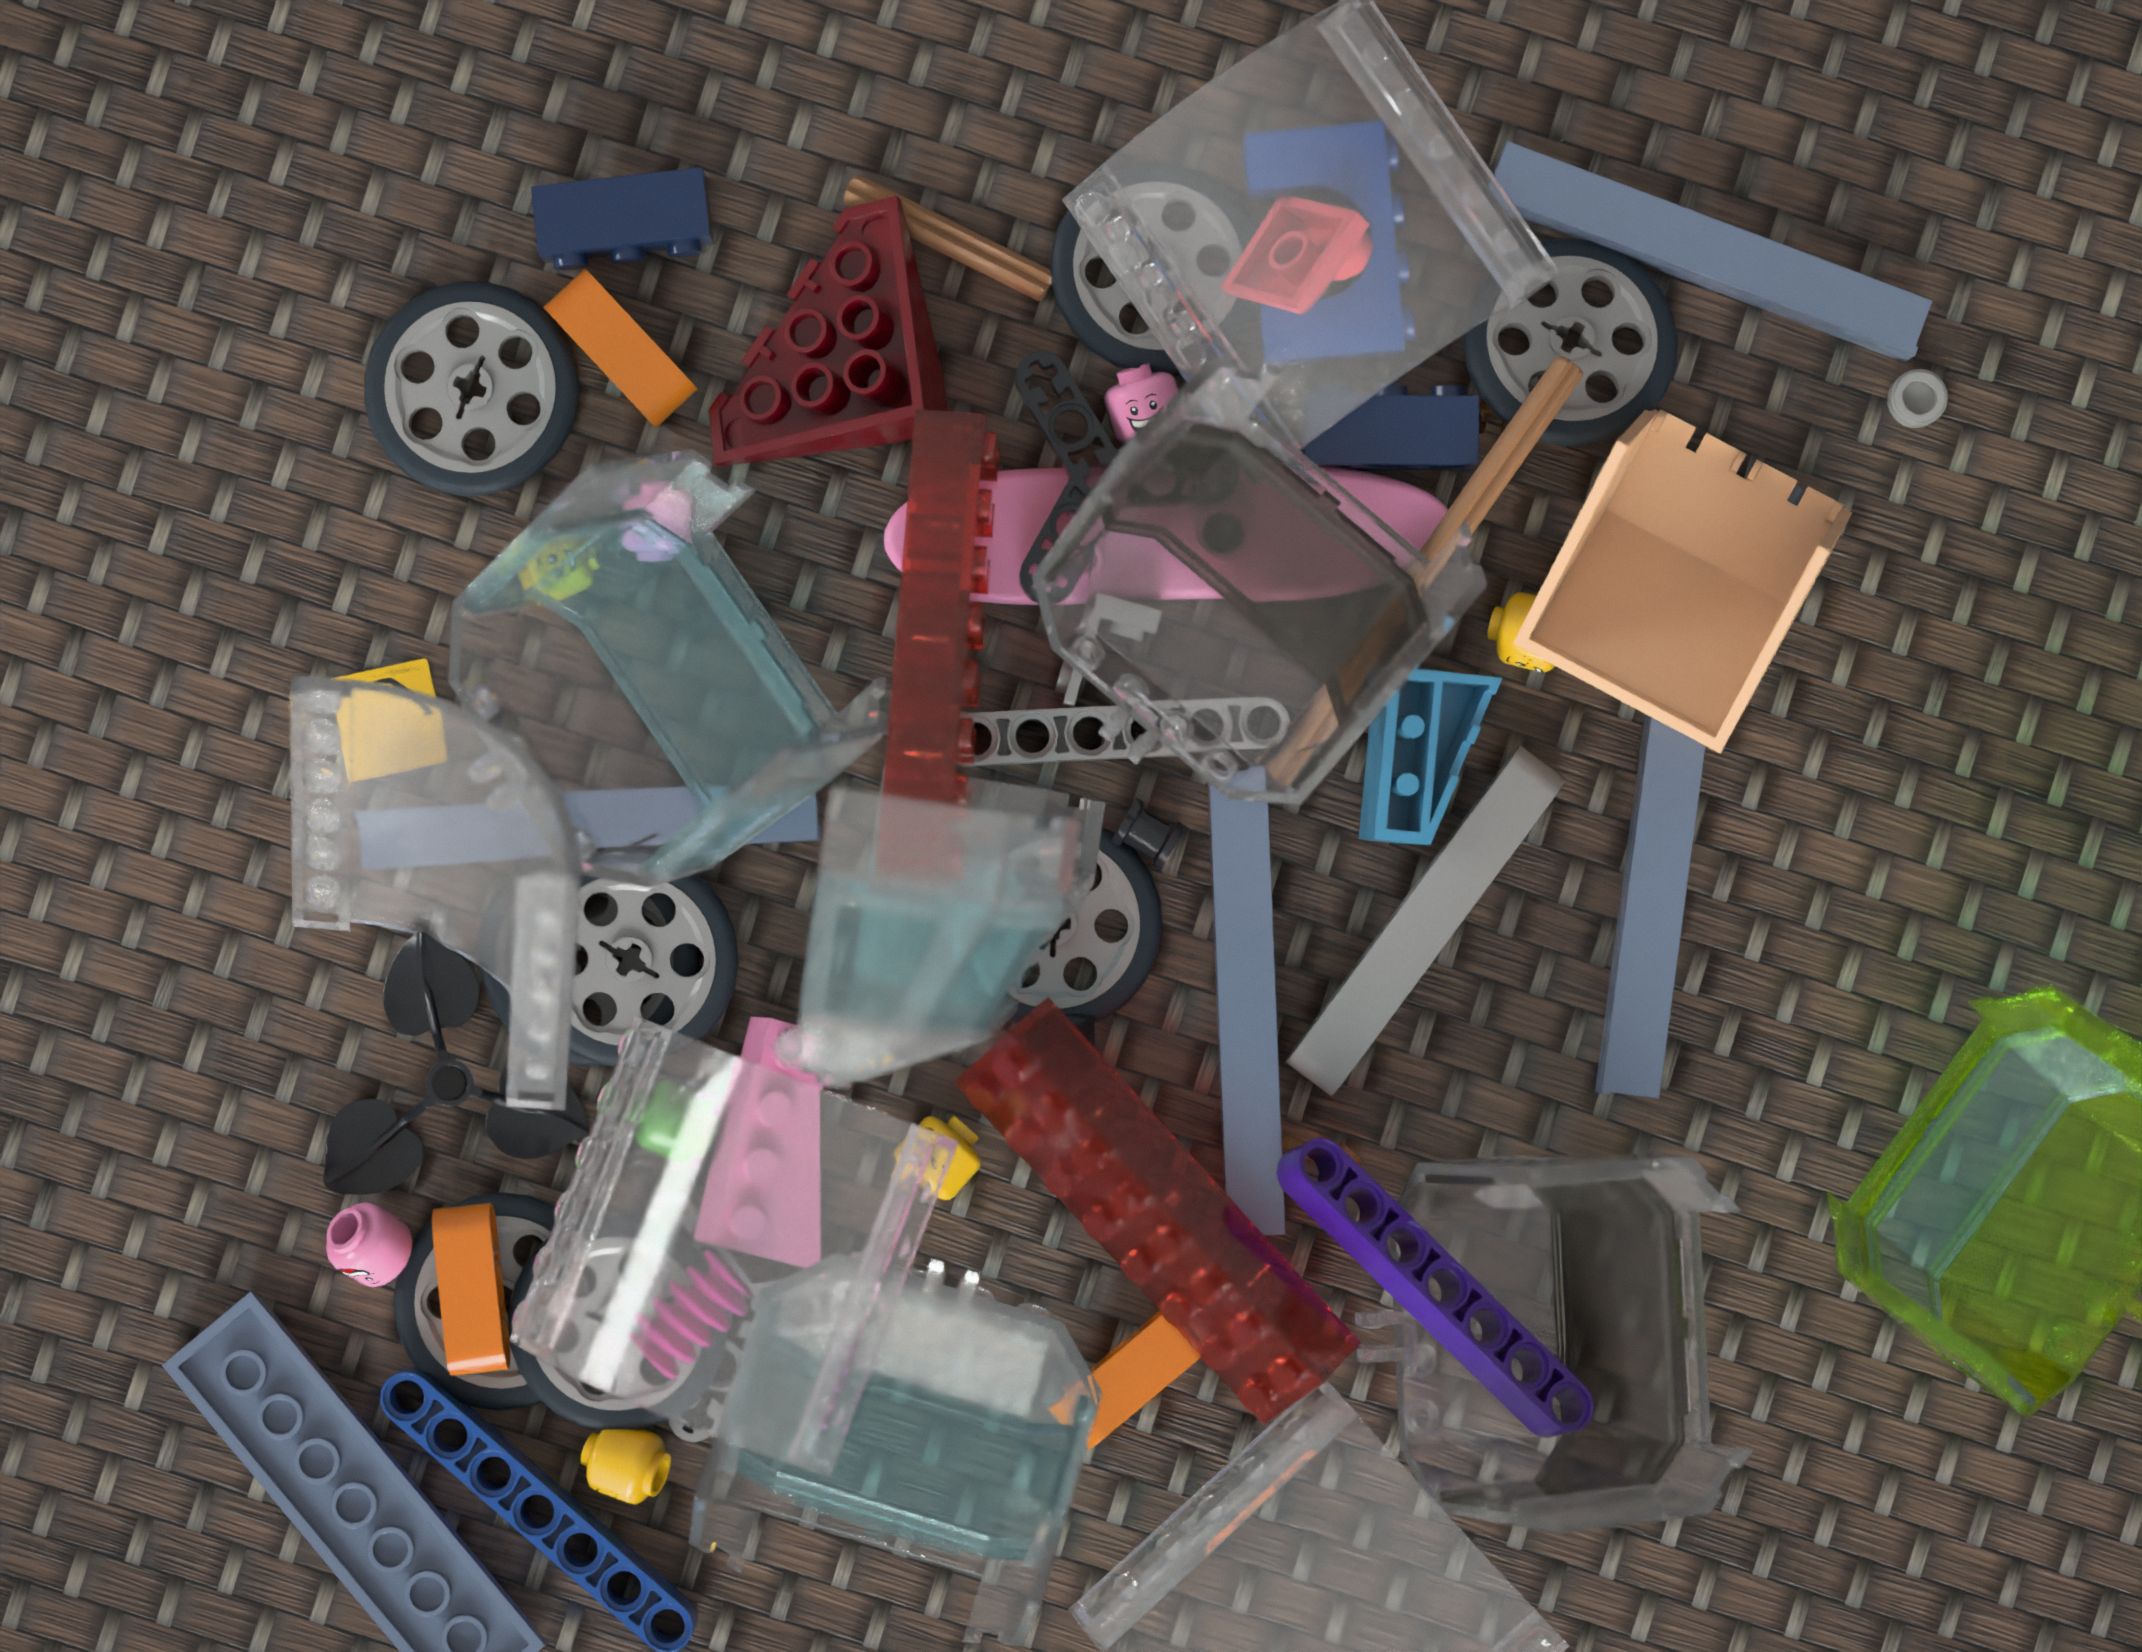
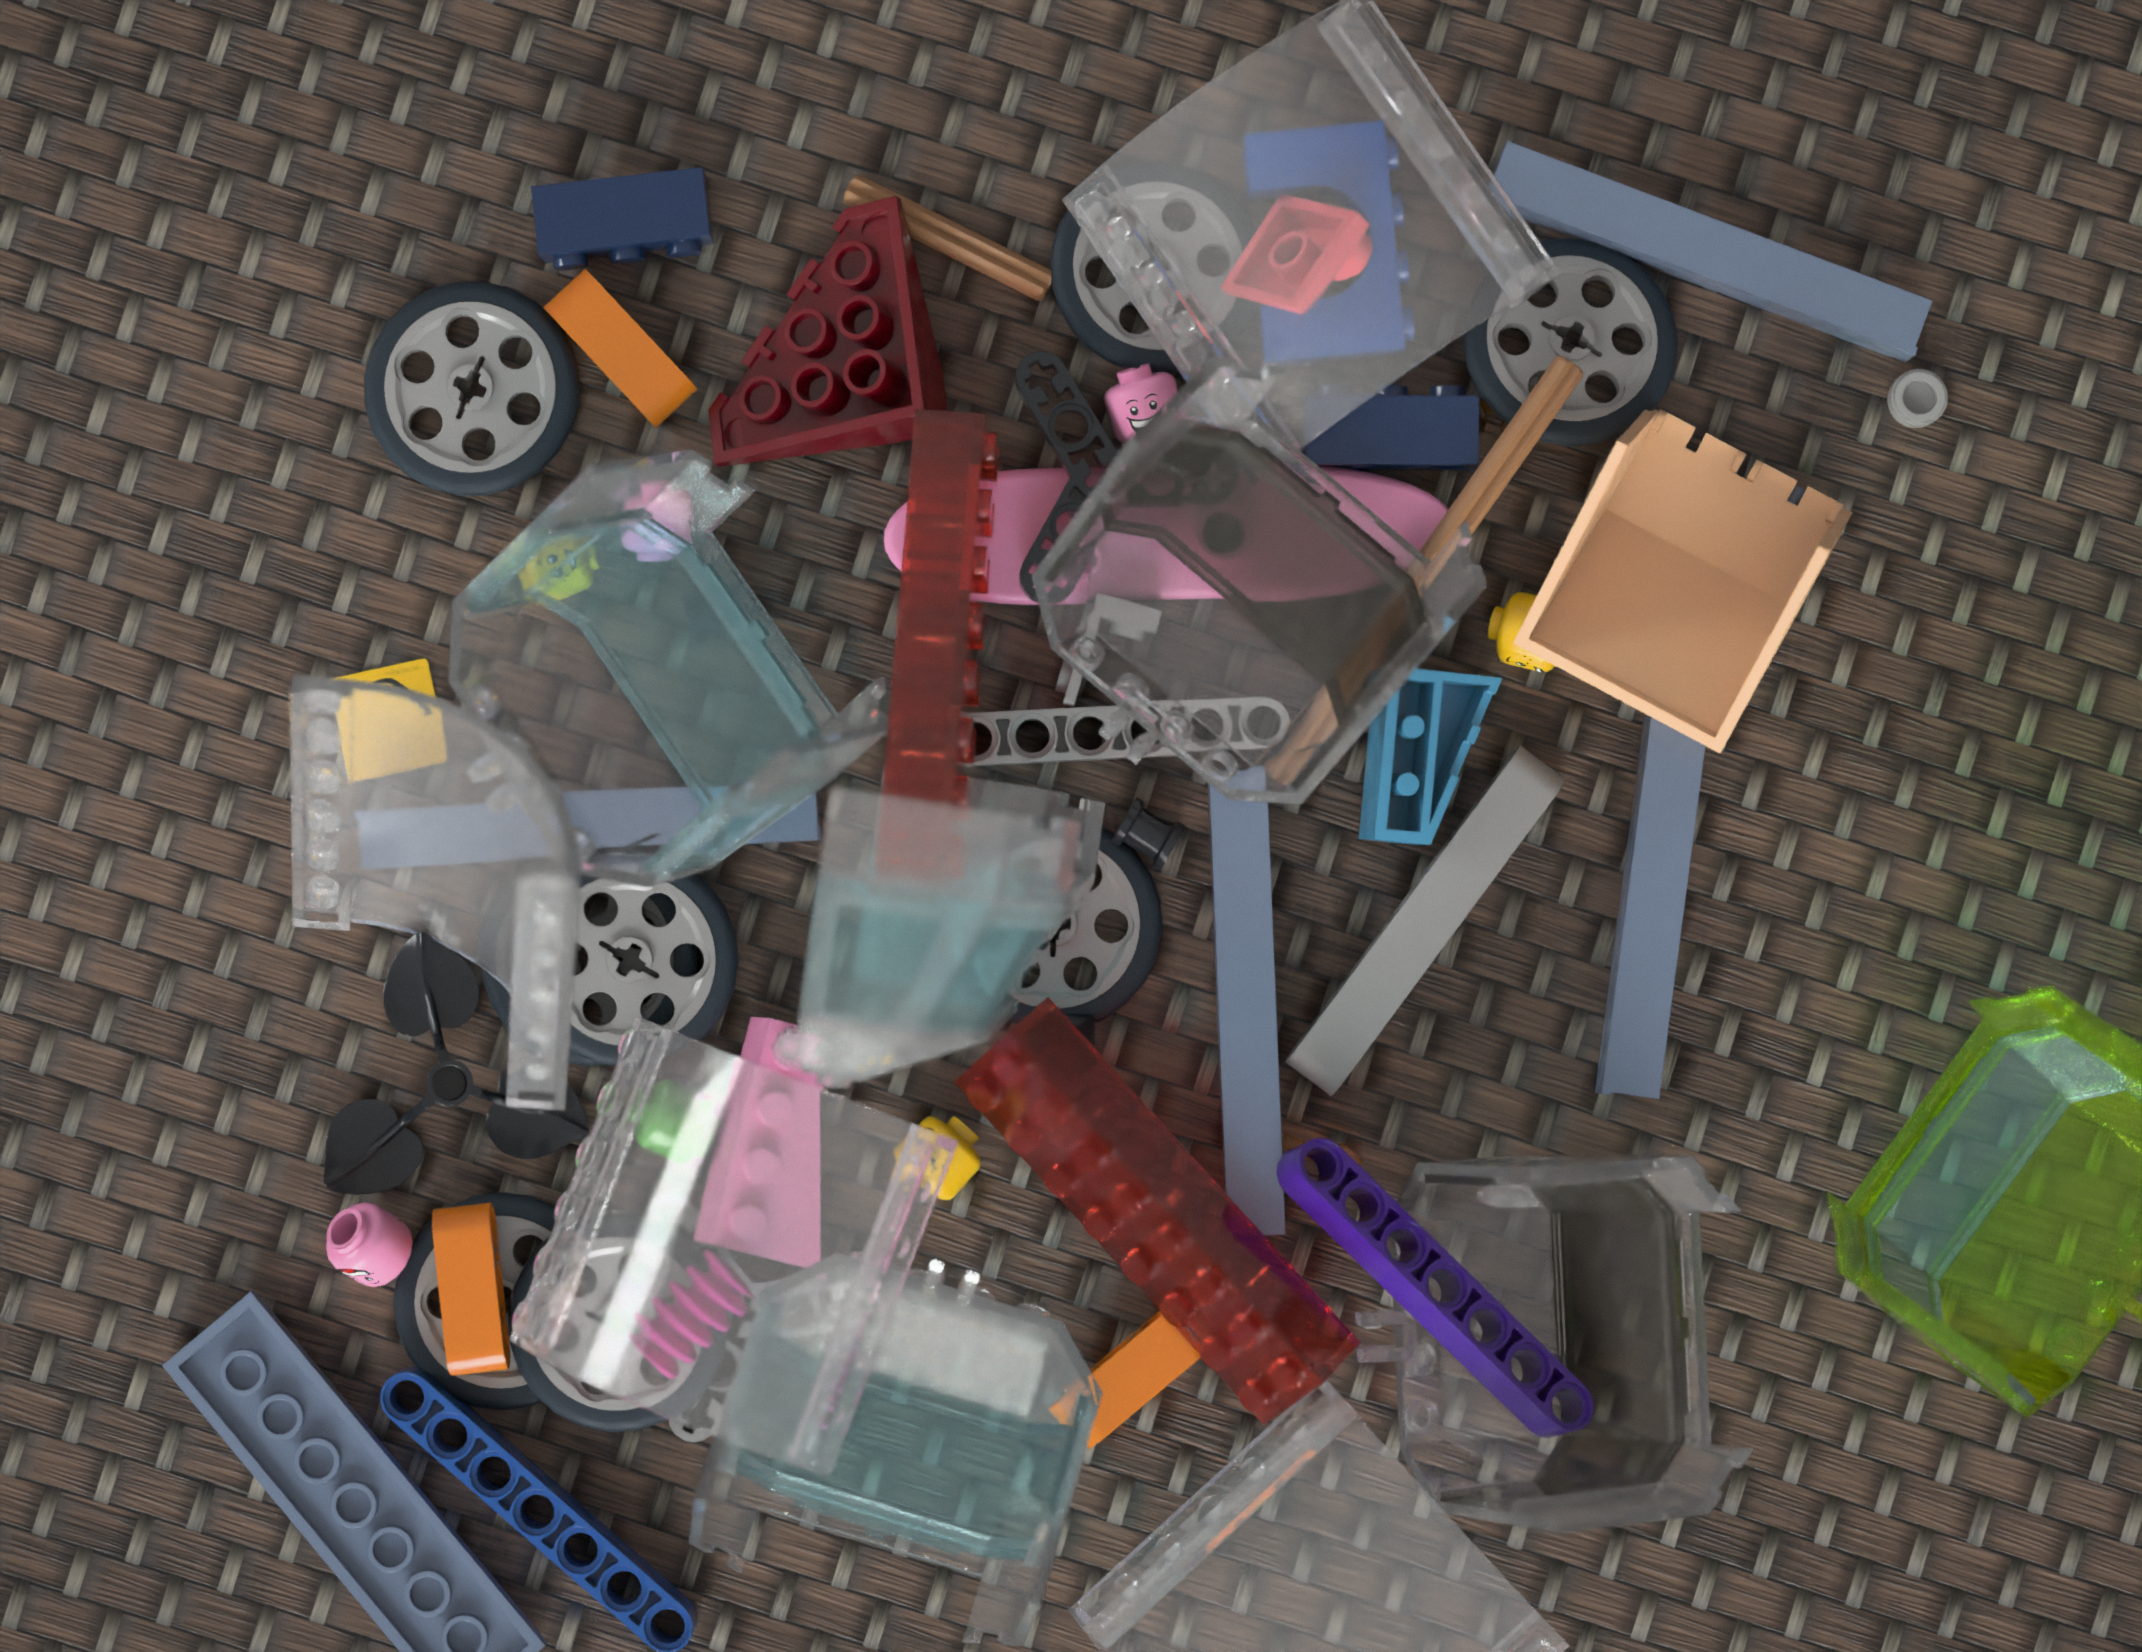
yellow head [581,1429,671,1505] -> none

